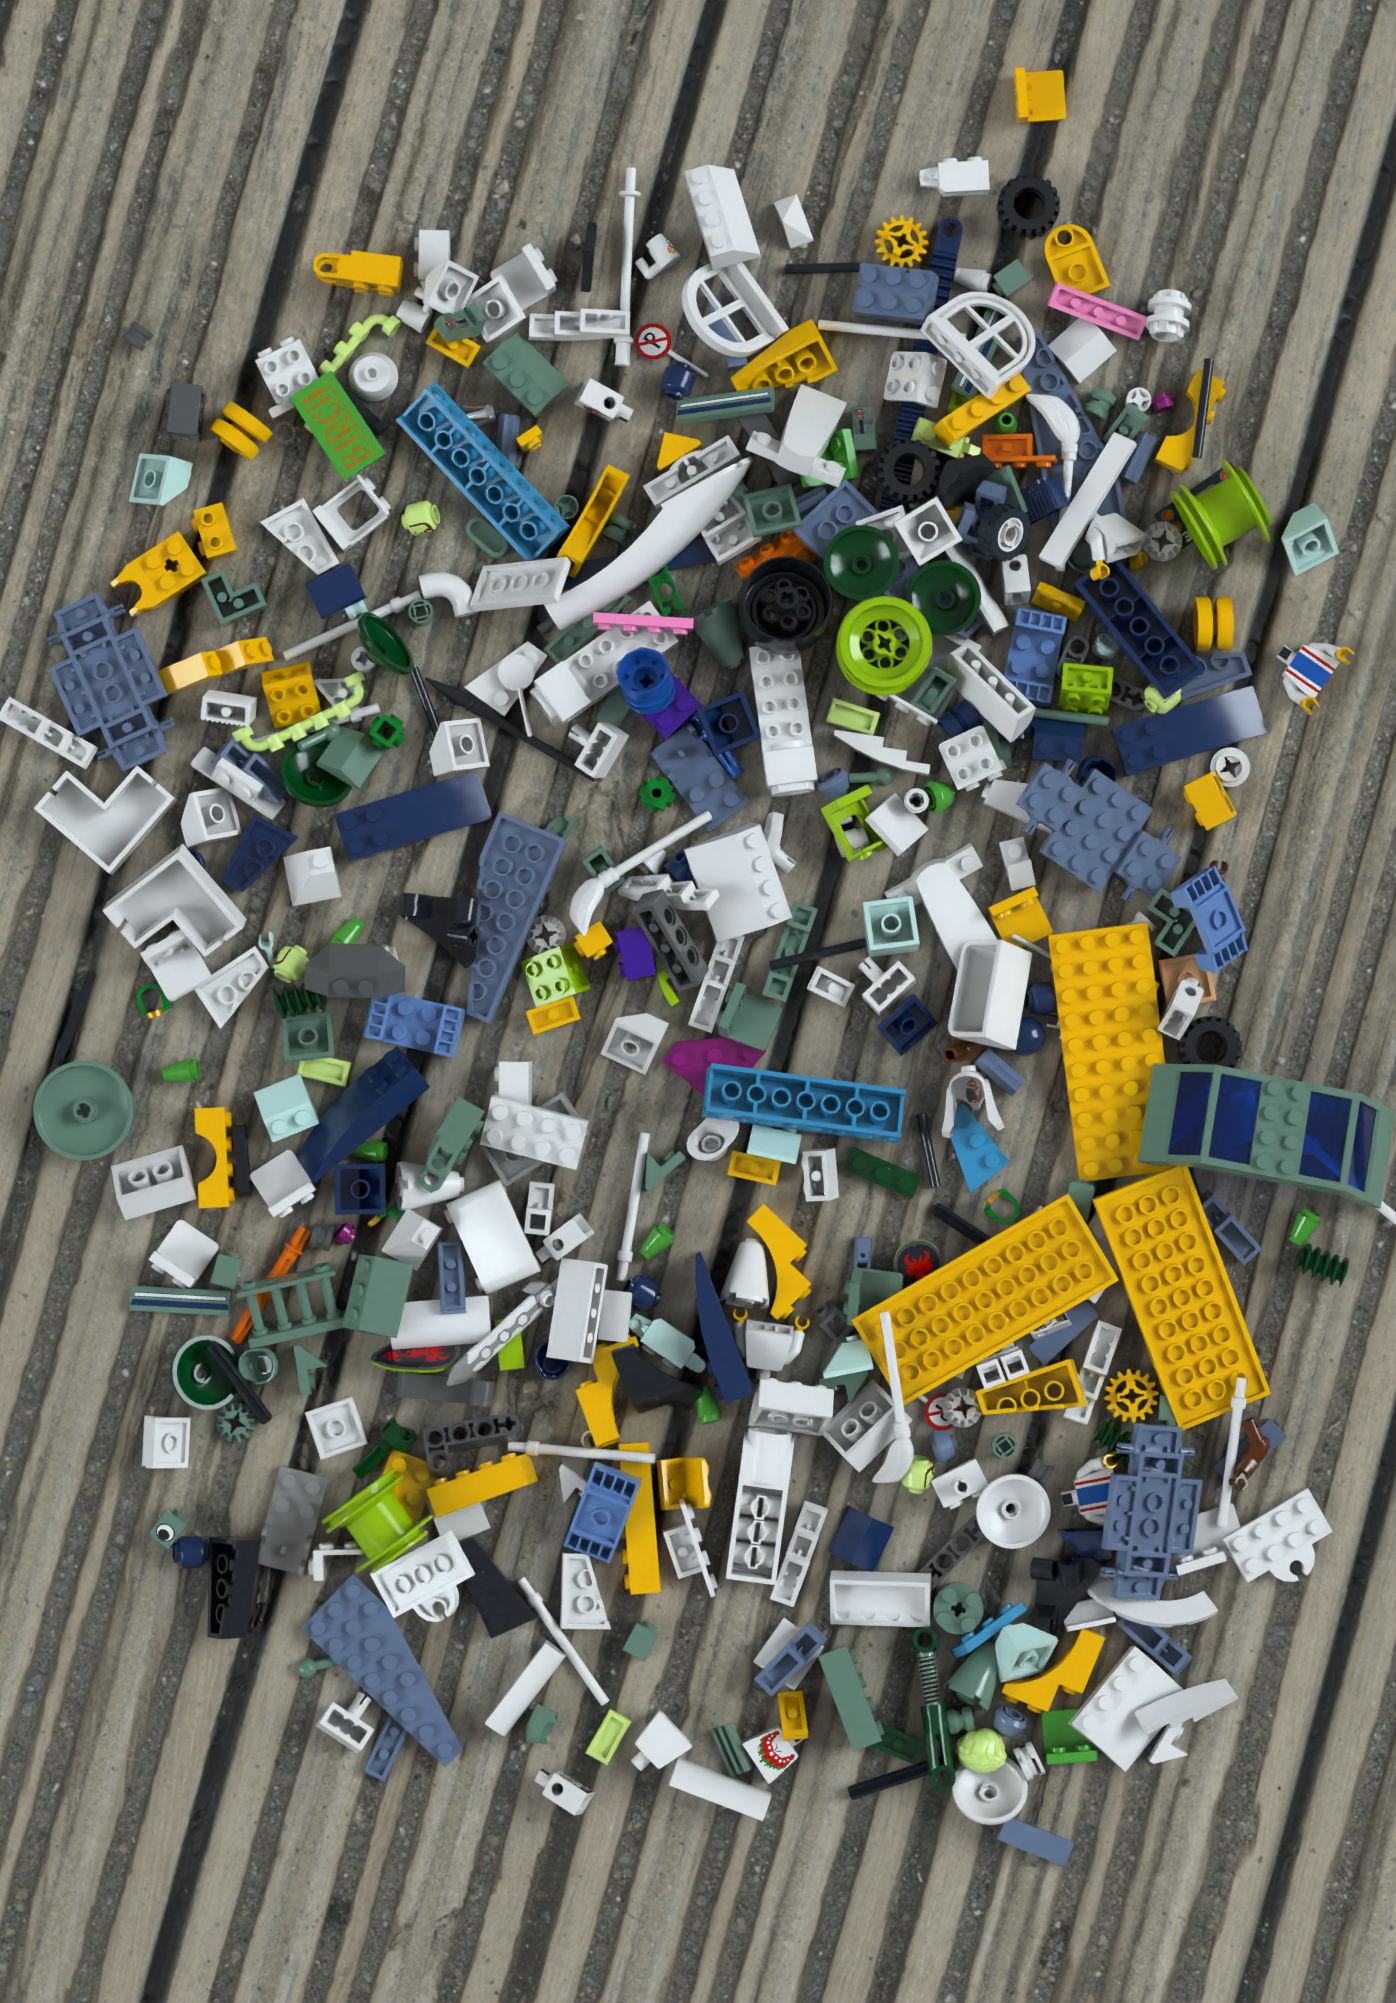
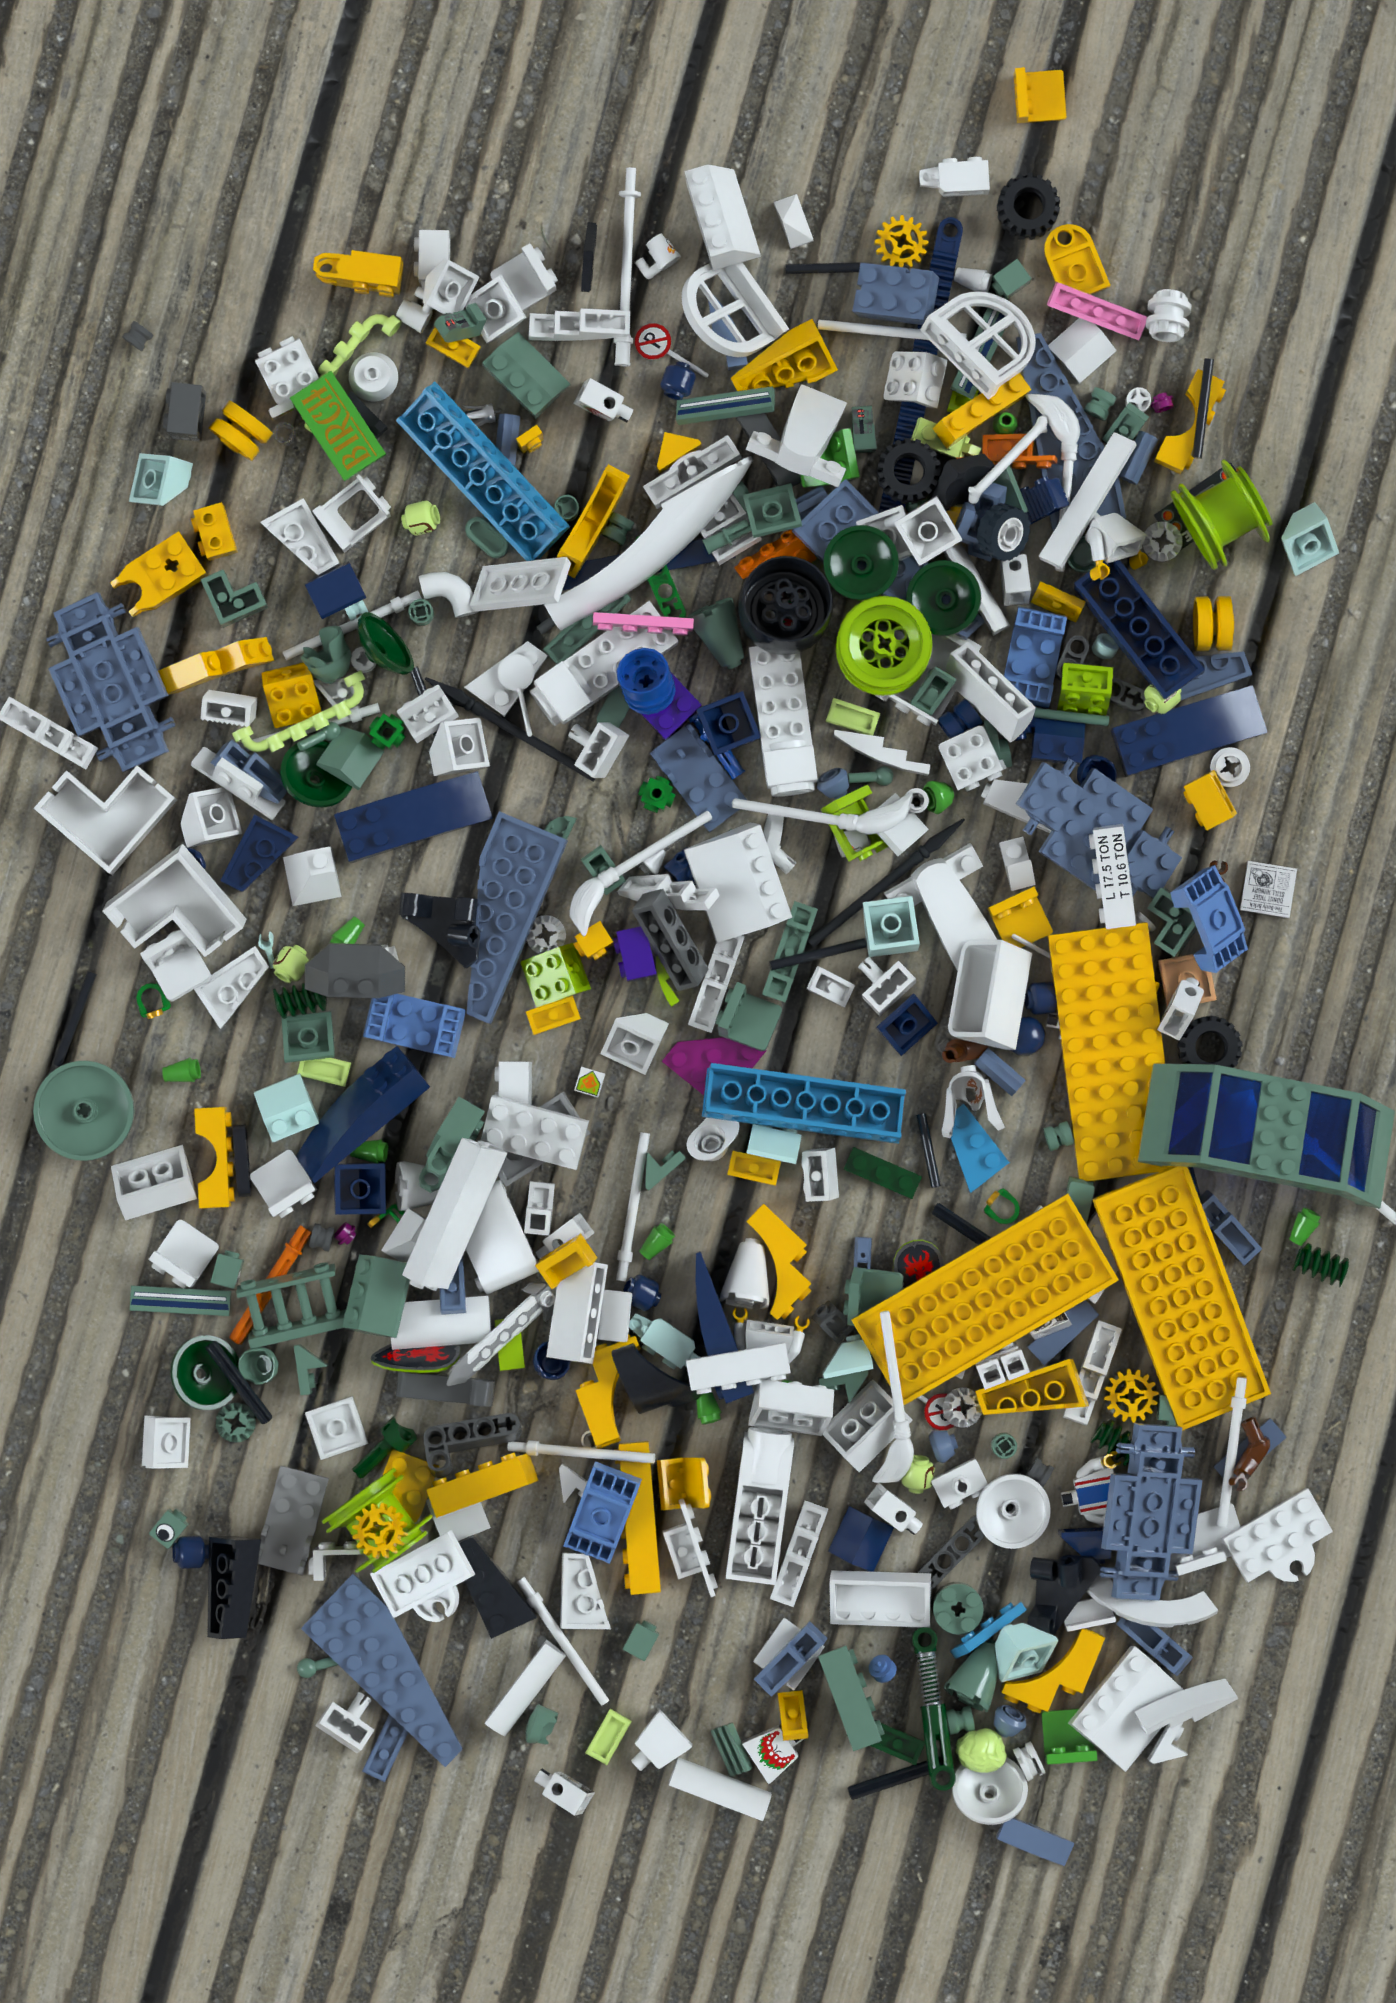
torso [1276,643,1355,715] -> none
none -> sand green helmet [301,626,352,684]
none -> yellow gear [352,1503,408,1559]
none -> white bracket [397,685,459,743]
none -> white brick [402,1138,507,1291]
none -> yellow panel [535,1233,598,1289]
none -> tile [574,1067,605,1098]
none -> white brick [686,1342,791,1394]
none -> sand green axle [702,520,752,554]
none -> white piece [732,792,913,834]
none -> black piece [808,818,965,948]
none -> white torso [864,1483,923,1535]
none -> medium blue wheel [869,1655,897,1683]
none -> white piece [968,416,1048,504]
none -> sand green wheel [1043,1121,1074,1152]
none -> white brick [1089,824,1136,929]
none -> white tile [1240,861,1297,918]

